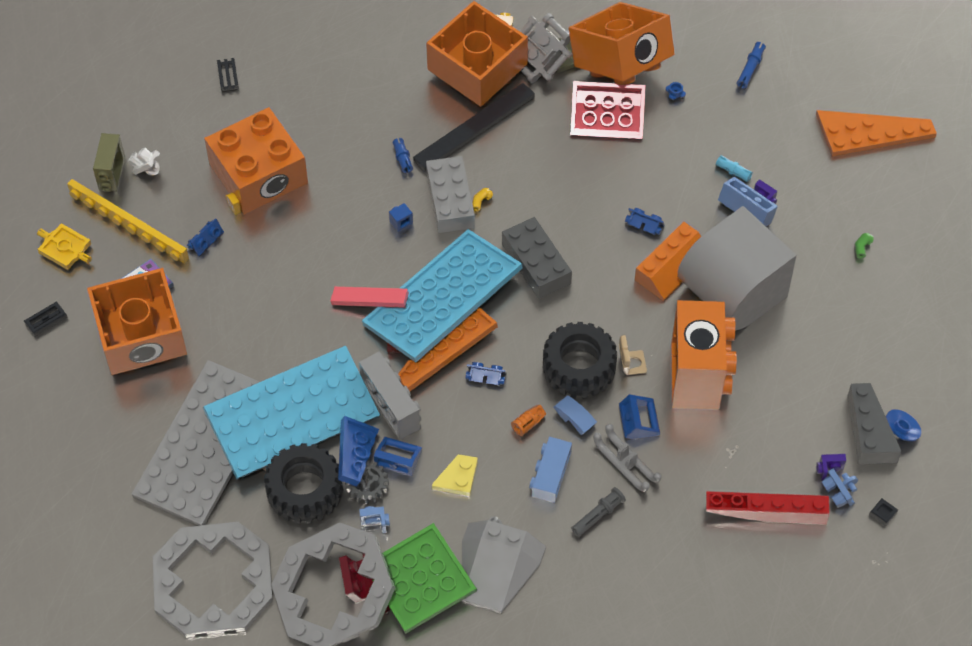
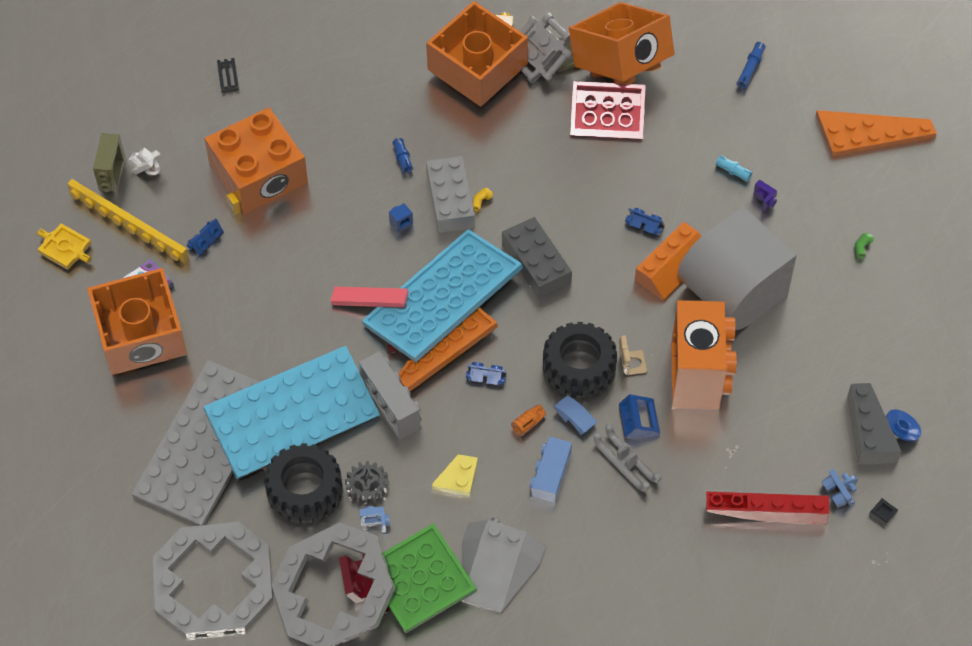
black tile [24,301,68,337] -> none
blue wing [338,416,379,486] -> none
blue tile [374,437,422,476] -> none
black tile [413,83,535,172] -> none
dark grey pin [571,487,626,537] -> none
blue plate [666,82,686,100] -> none
medium blue brick [718,177,778,226] -> none
dark purple bracket [816,454,846,481] -> none

